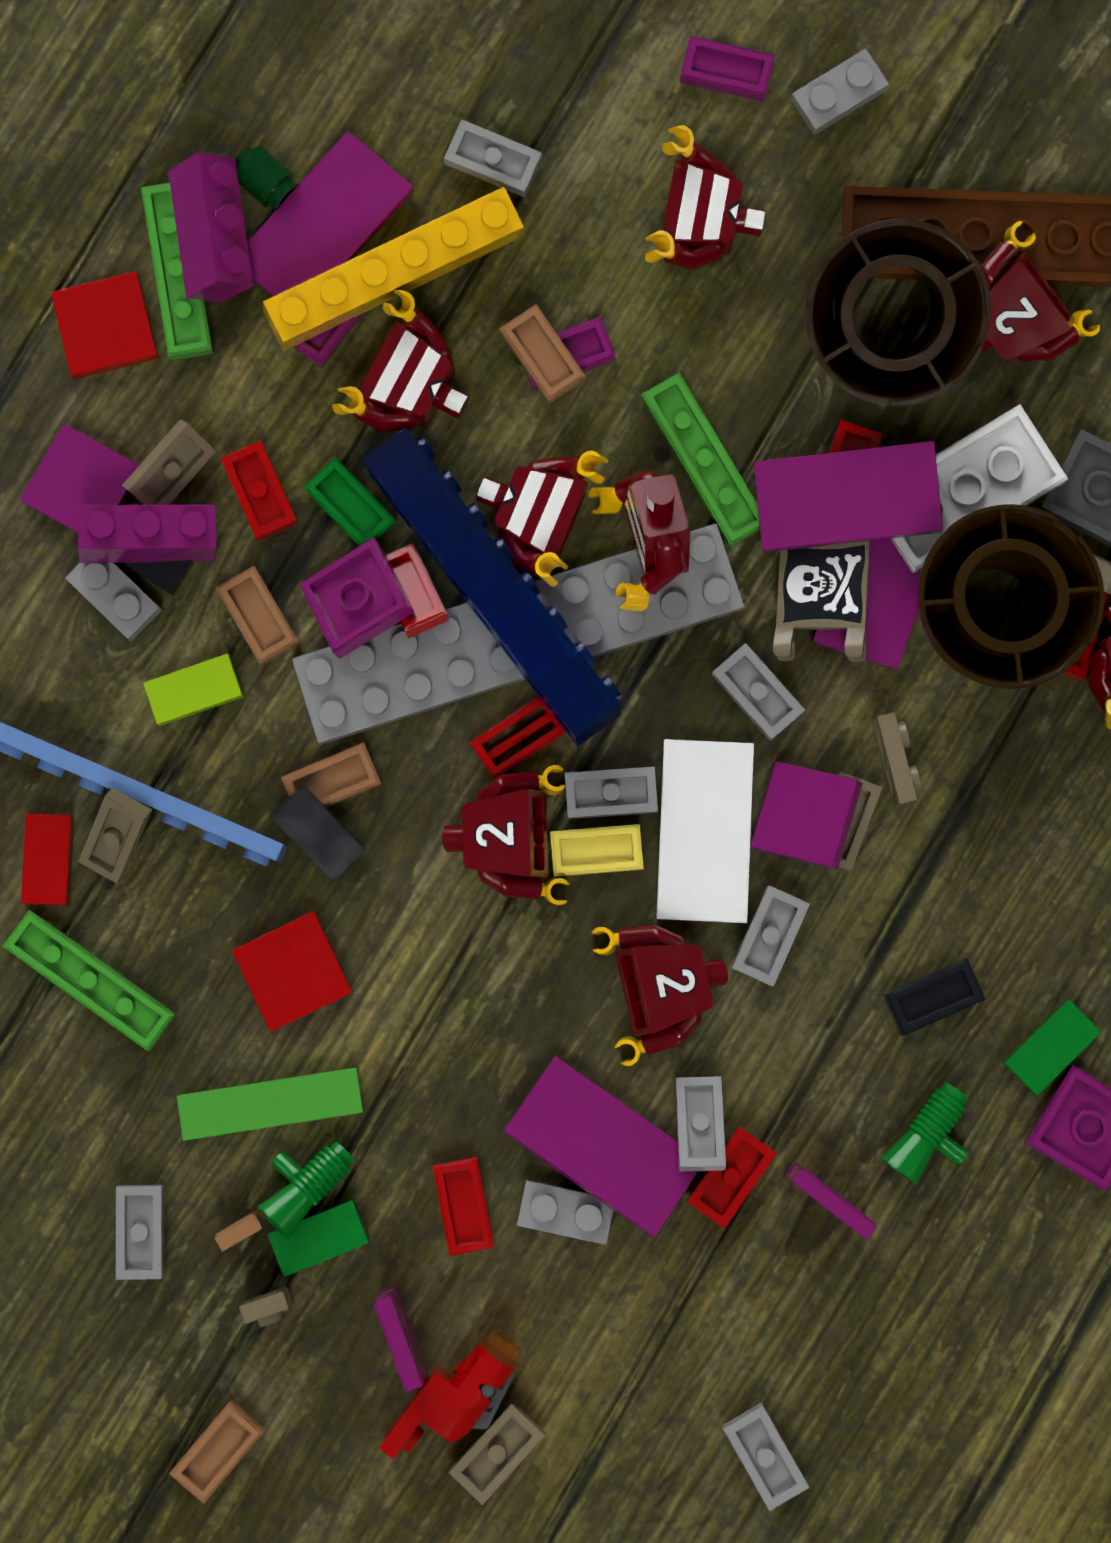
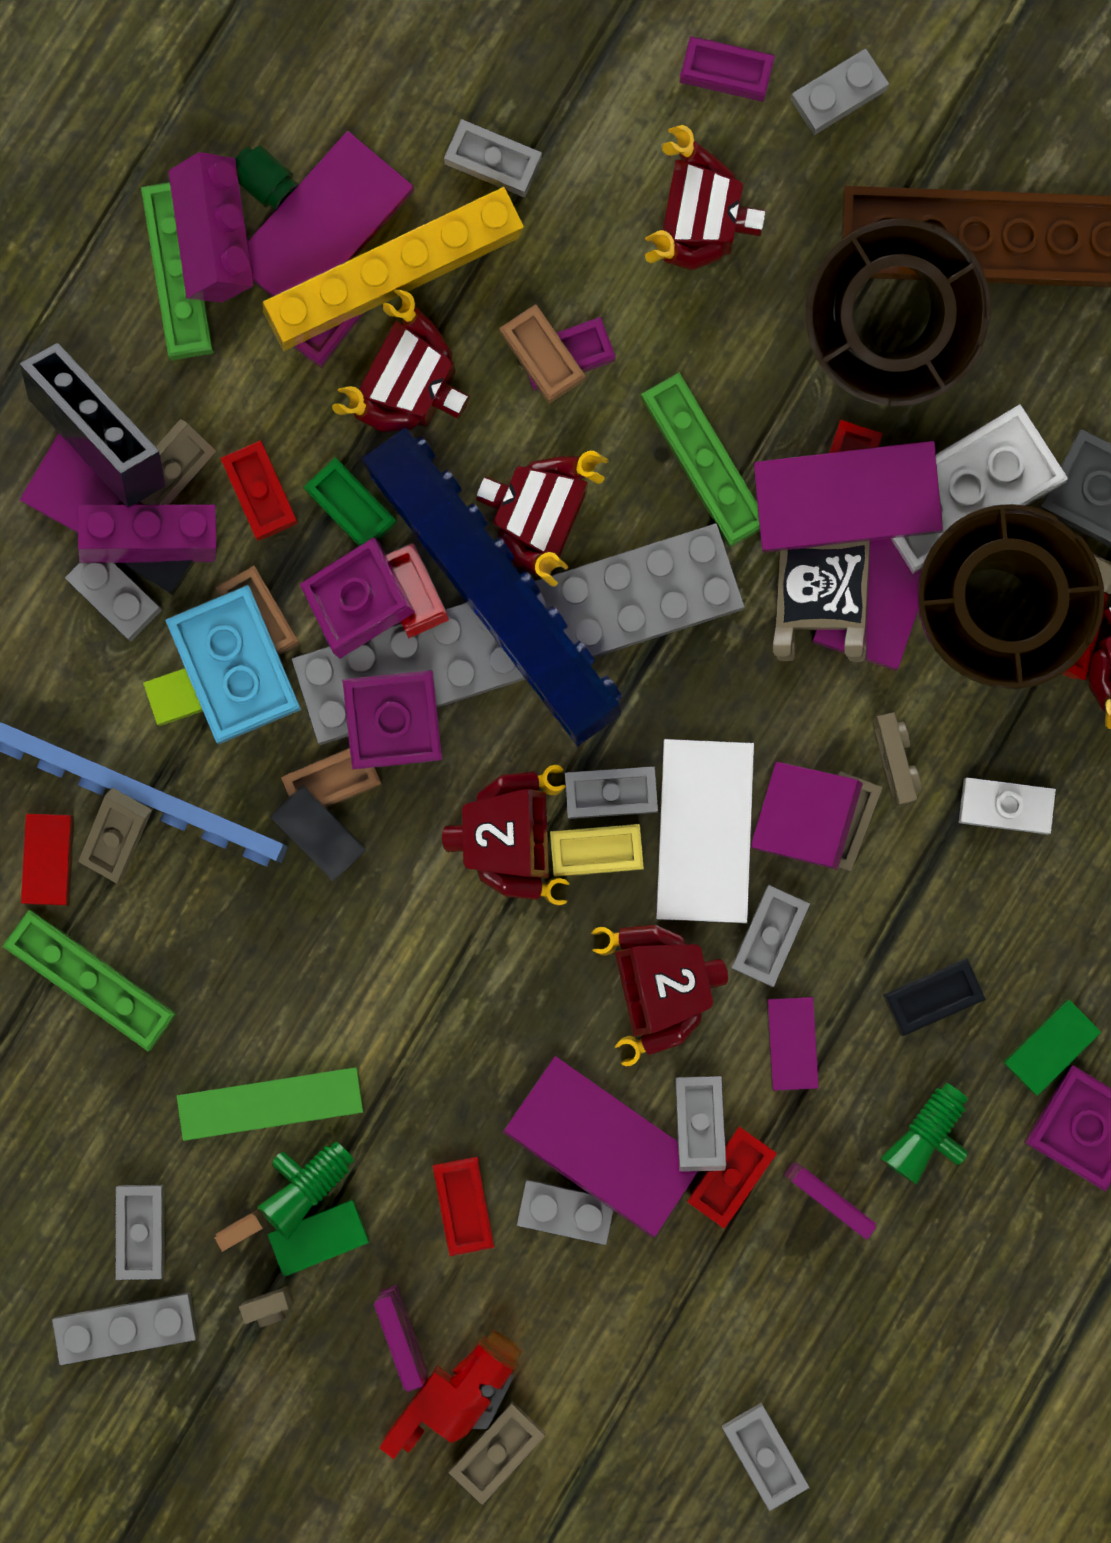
red tile [51,271,159,380] -> none
medium nougat tile [169,1399,266,1504] -> none
red tile [232,911,353,1032] -> none
red tile [469,693,569,780] -> none
dark red torso [588,469,690,611] -> none
light grey plate [711,643,805,741] -> none
dark red torso [980,221,1100,362] -> none
none -> black brick [20,343,166,508]
none -> light grey plate [52,1292,198,1365]
none -> medium azure tile [165,585,301,745]
none -> magenta tile [342,670,442,770]
none -> magenta tile [767,997,819,1091]
none -> white plate [959,778,1056,835]

